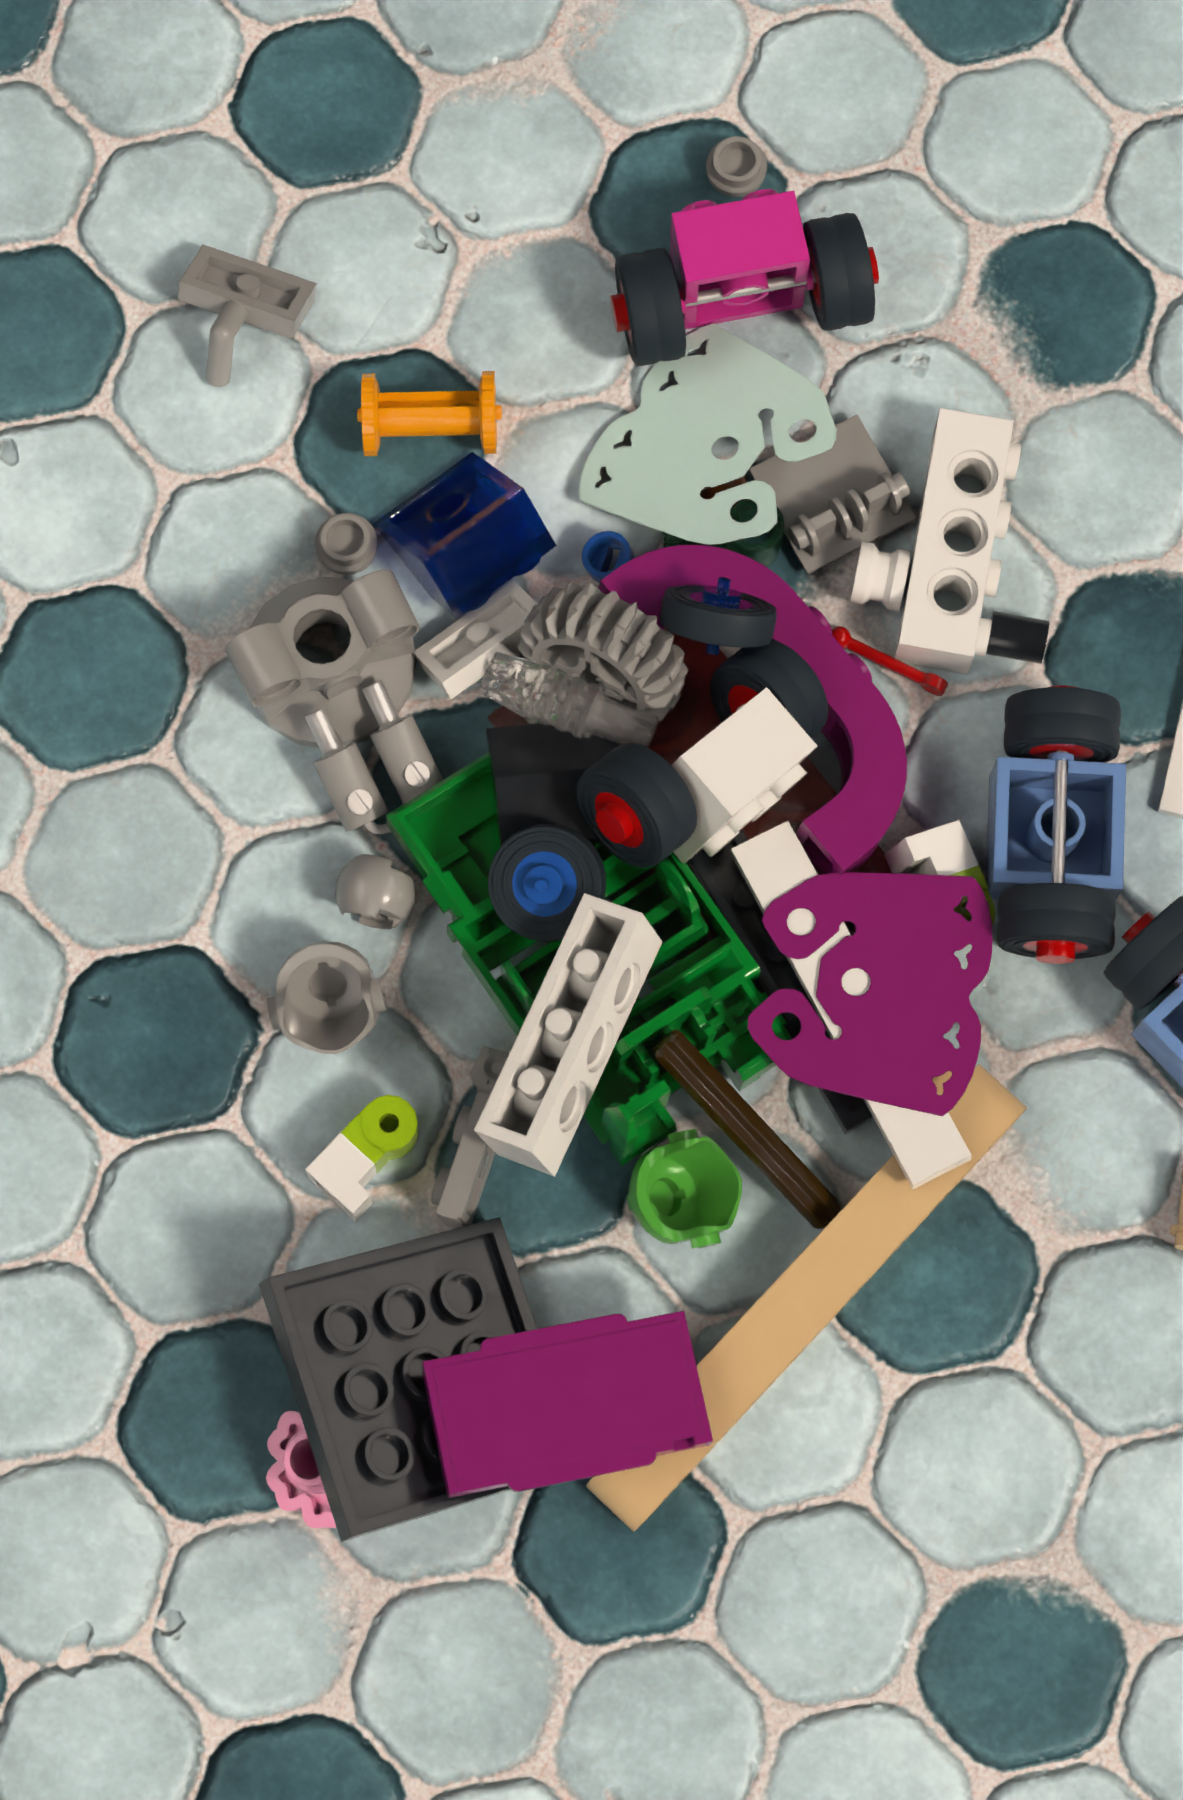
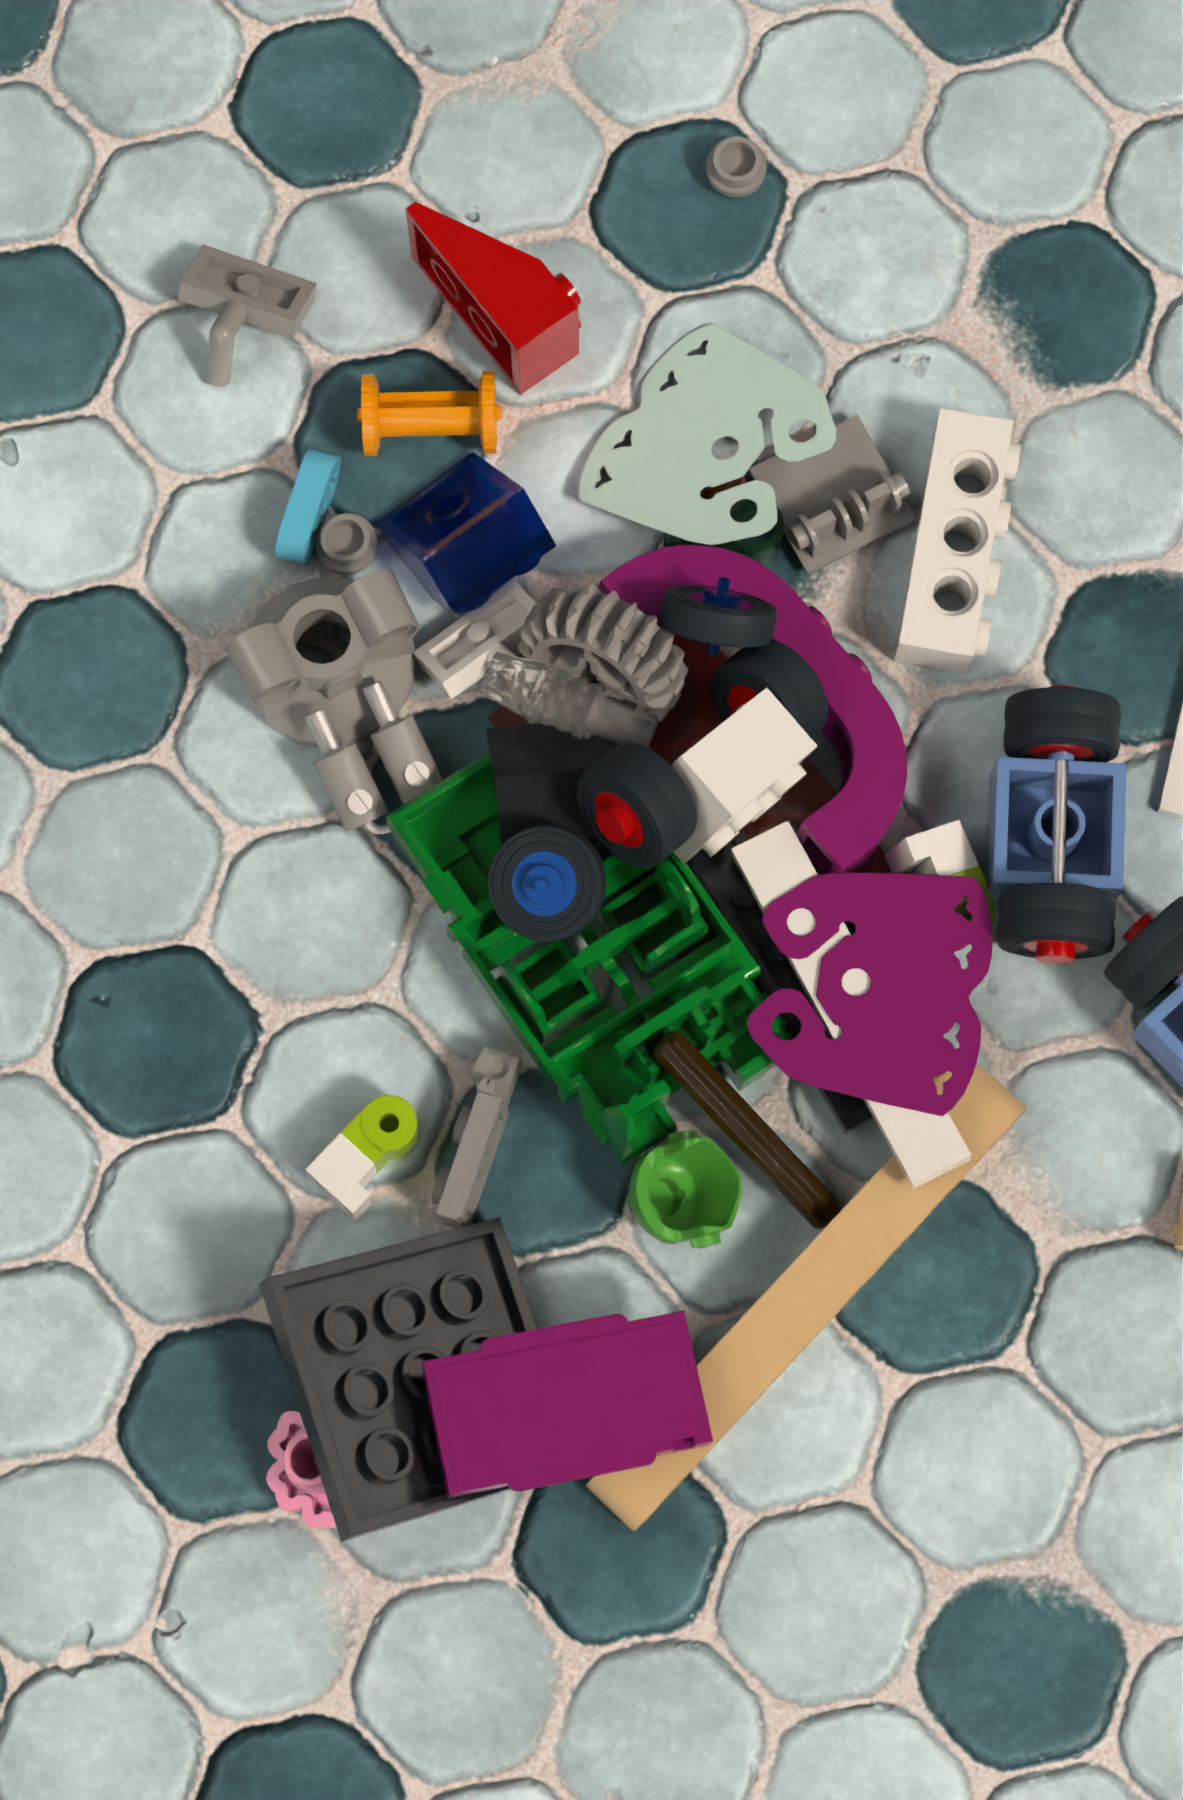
light grey cap [267,940,387,1054] -> none
light grey piece [335,854,416,929] -> none
white brick [474,893,662,1177] -> none
blue hinge [582,531,634,583] -> none
brick [610,189,879,366] -> none
red hinge [832,626,948,696] -> none
white wheel [850,541,911,612] -> none
black hinge [986,611,1049,664] -> none
none -> medium azure beam [275,448,341,567]
none -> red slope [405,202,582,395]

